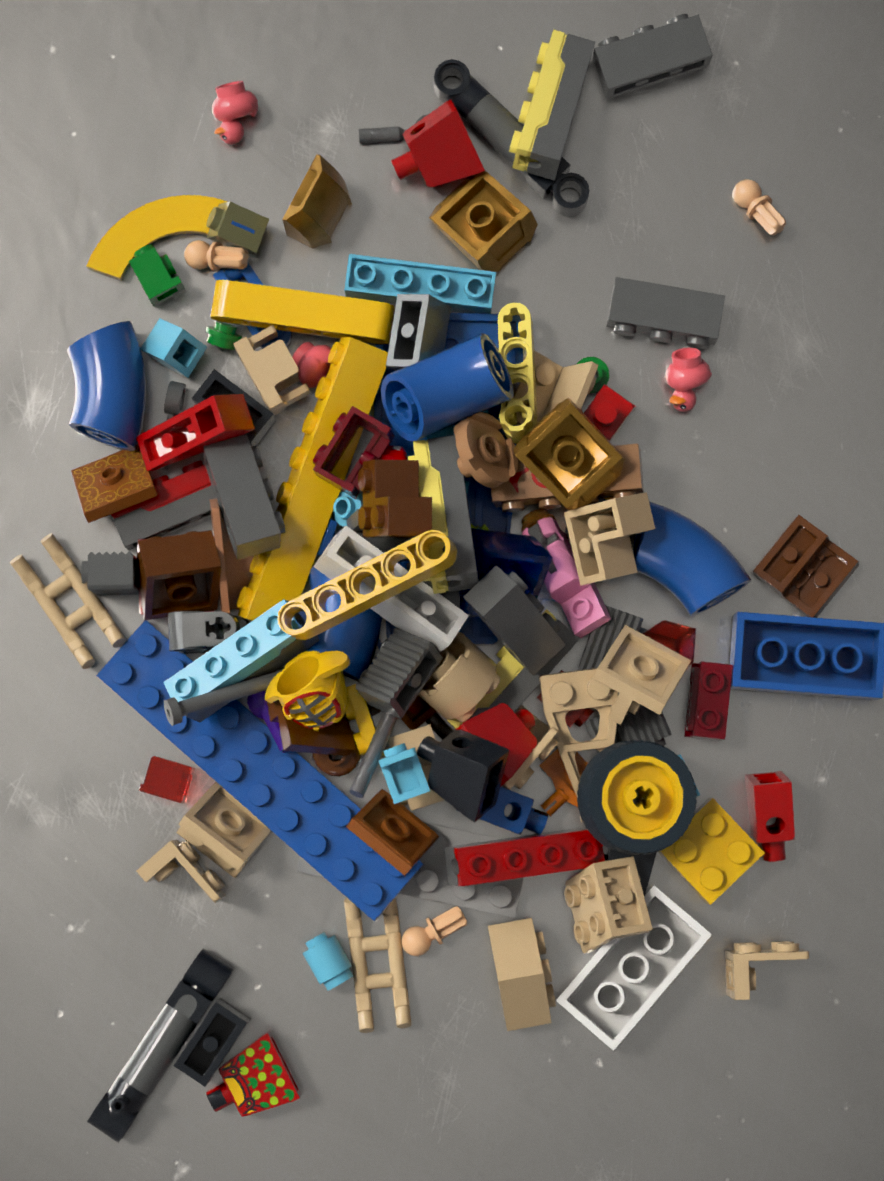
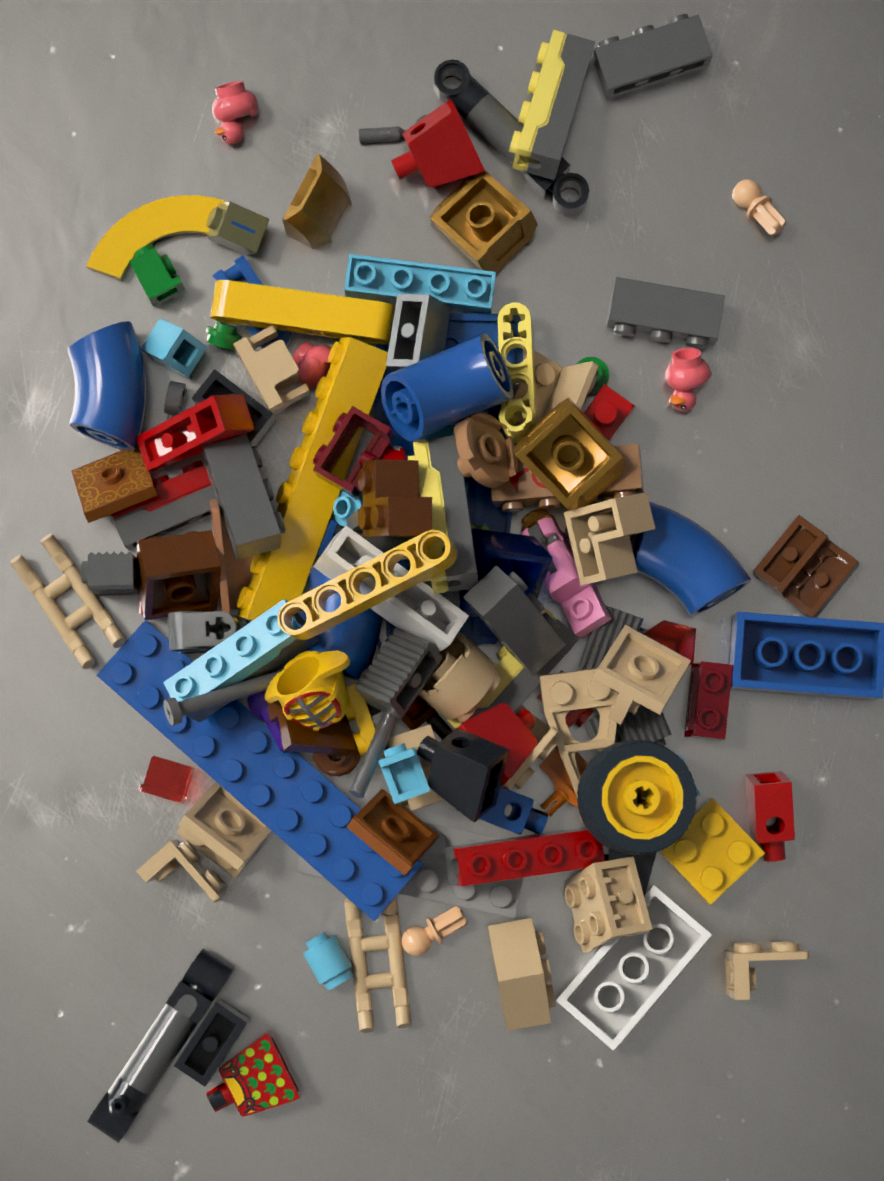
light nougat axle [184,240,249,271] -> none

